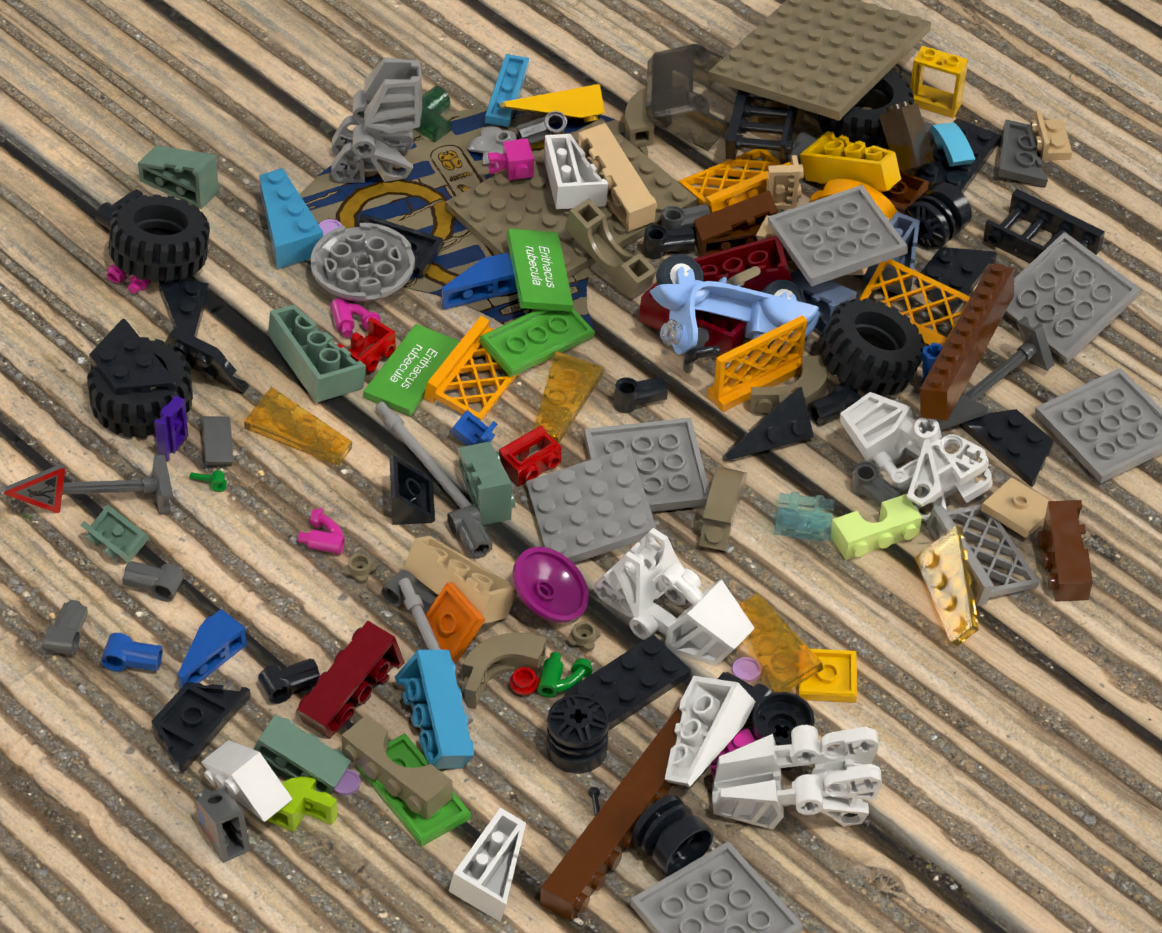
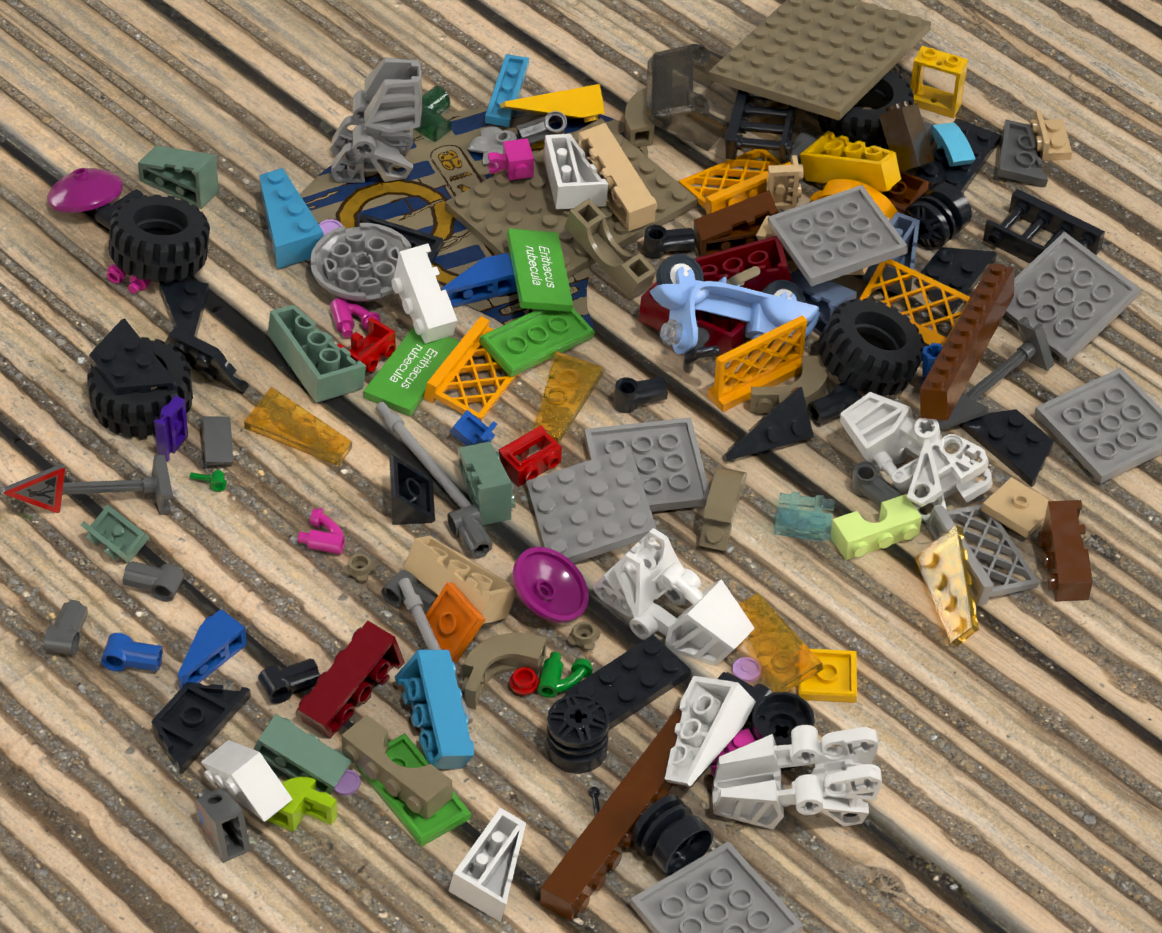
dark grey piece [660,204,710,230] -> none
none -> magenta dish [47,168,123,213]
none -> white wedge [392,244,457,344]

